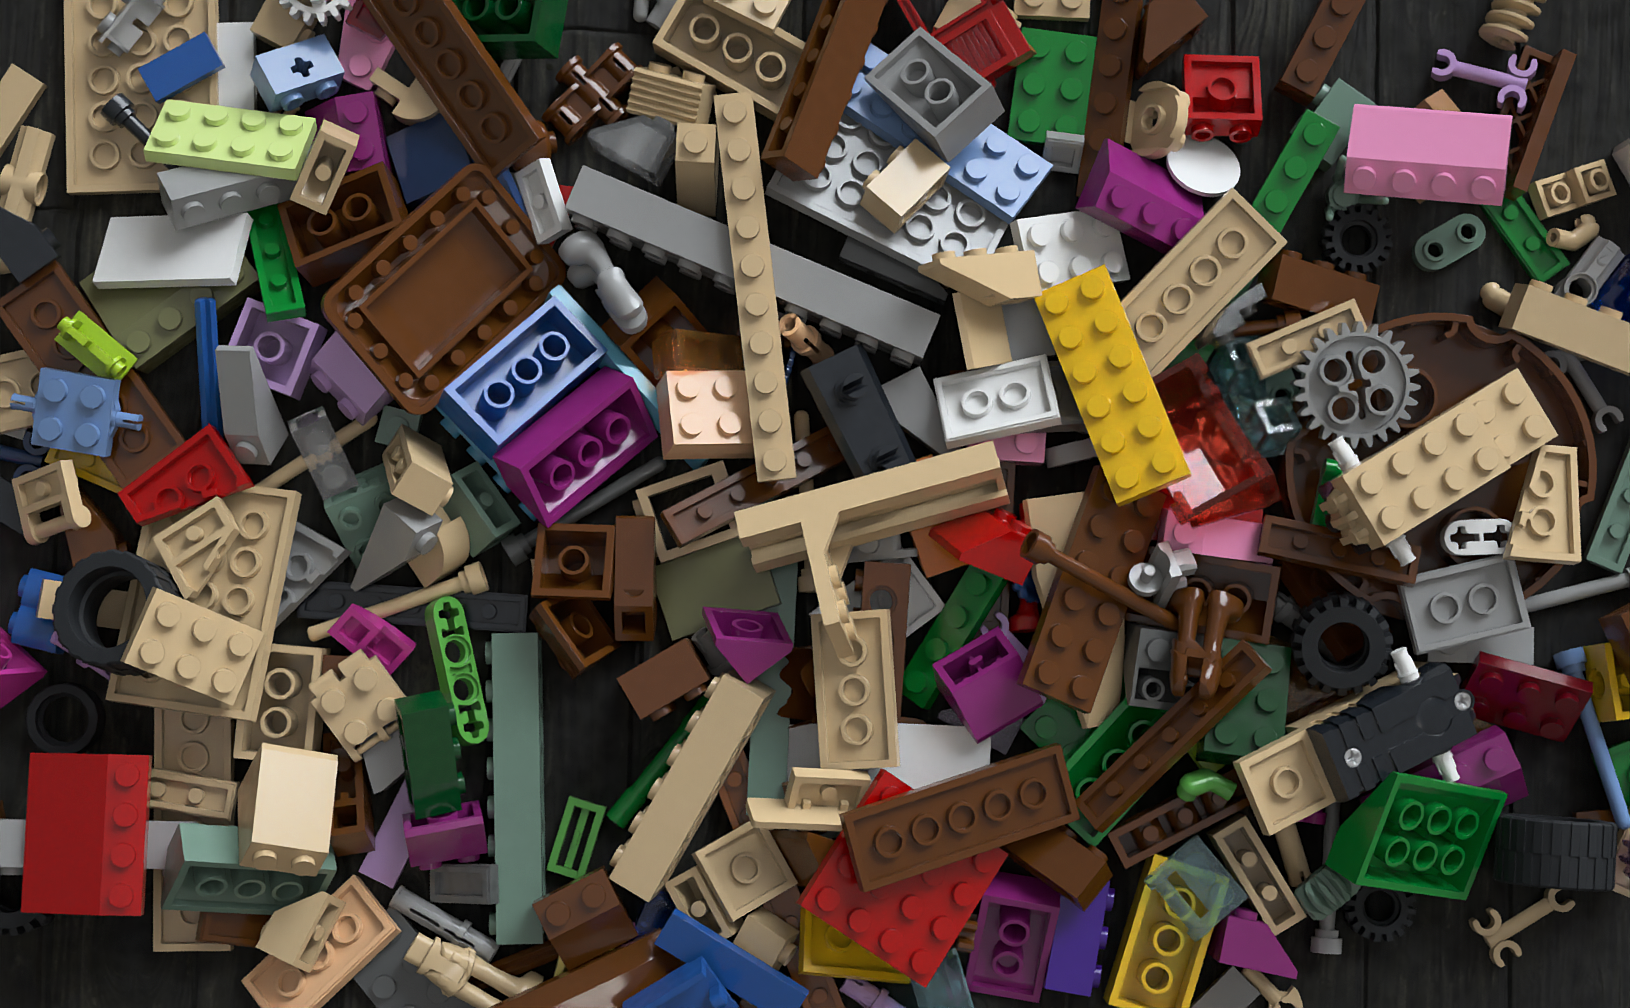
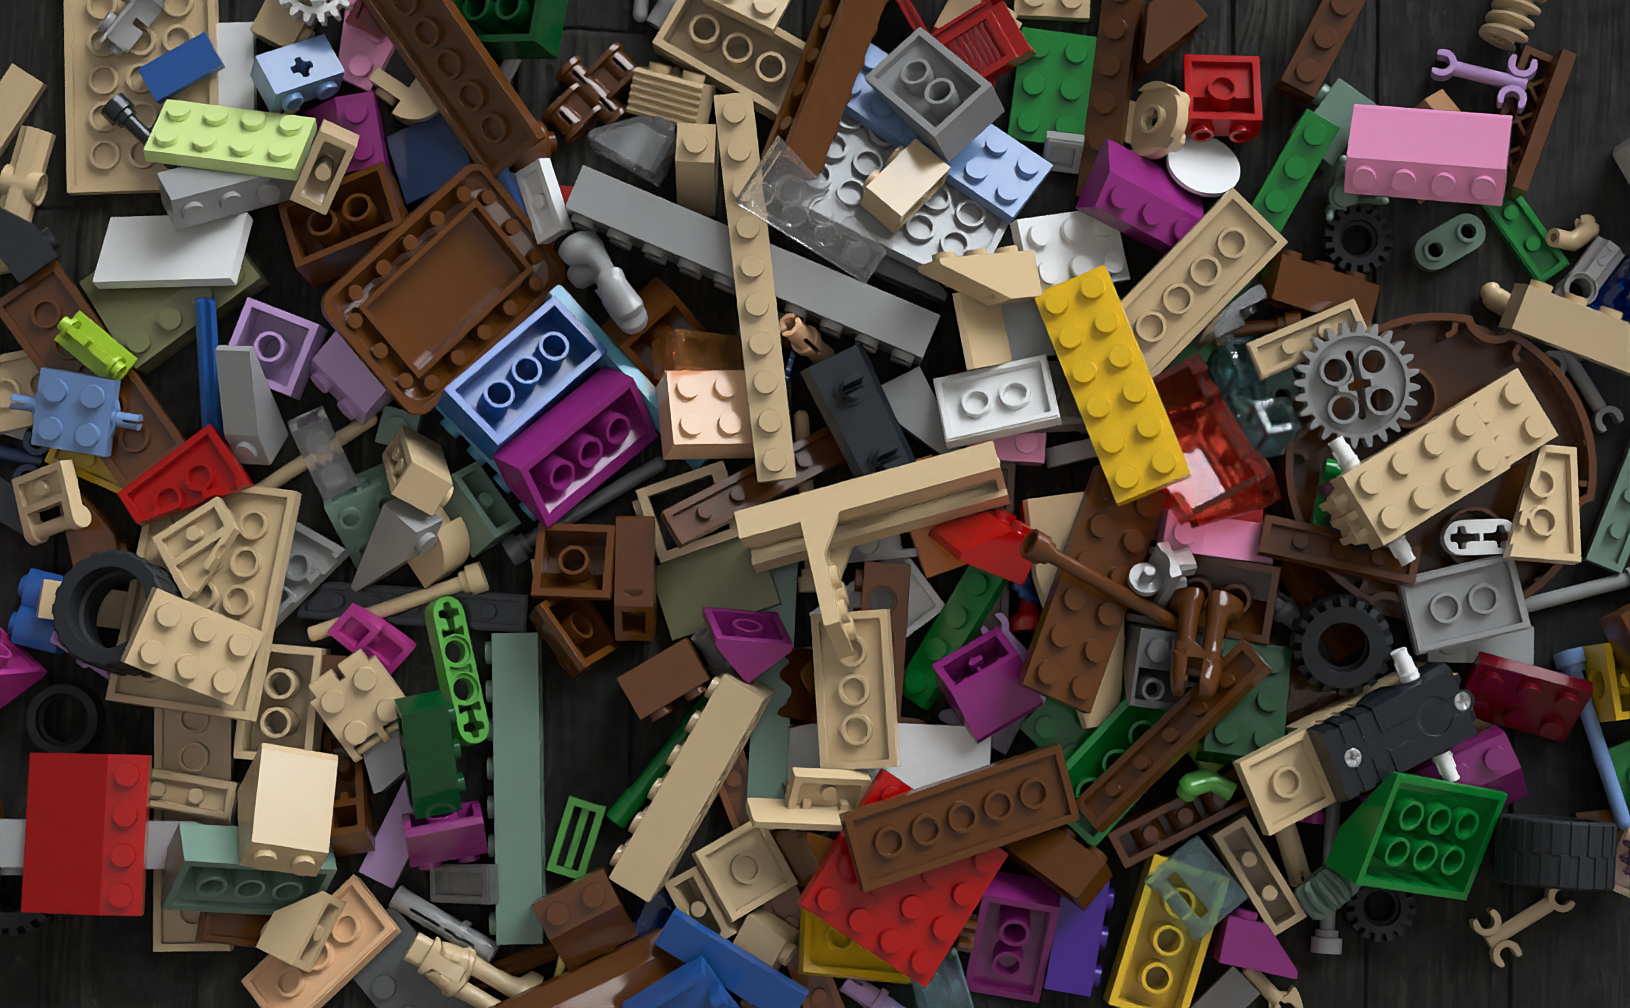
green plate [244,202,306,323] -> none
tan slope [1528,159,1617,221] -> none
none -> clear wing [735,135,887,284]

